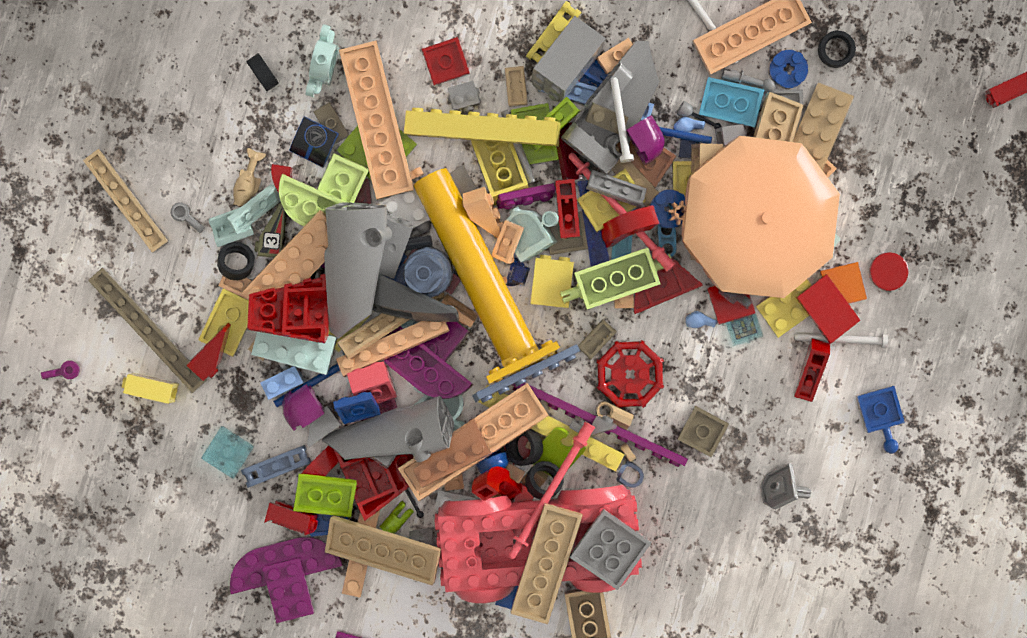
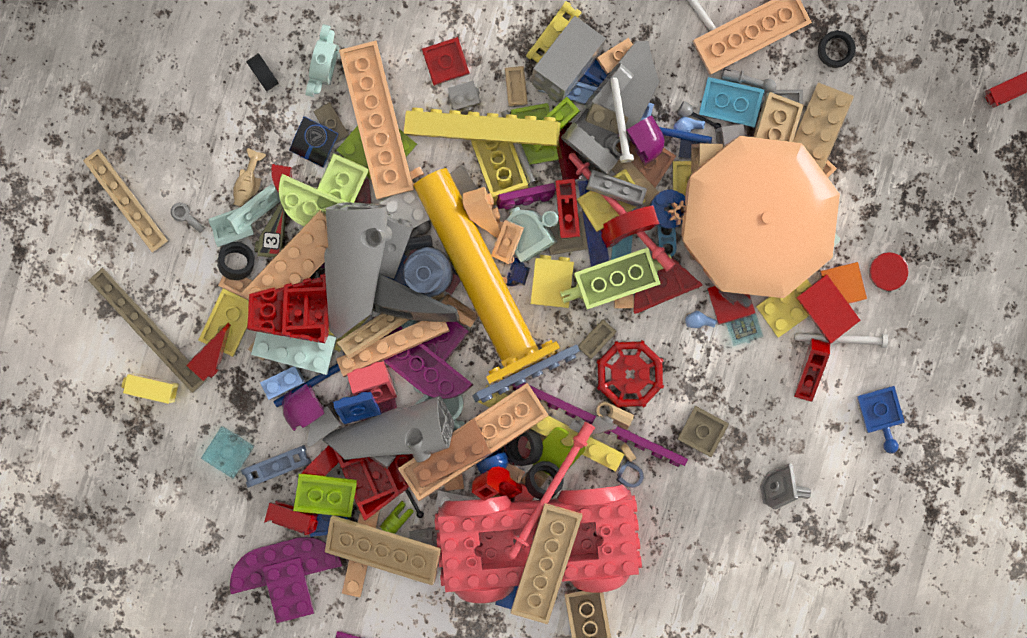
magenta plate [41,361,80,379] -> none
light grey plate [570,509,652,590] -> none
blue plate [769,50,808,89] -> none

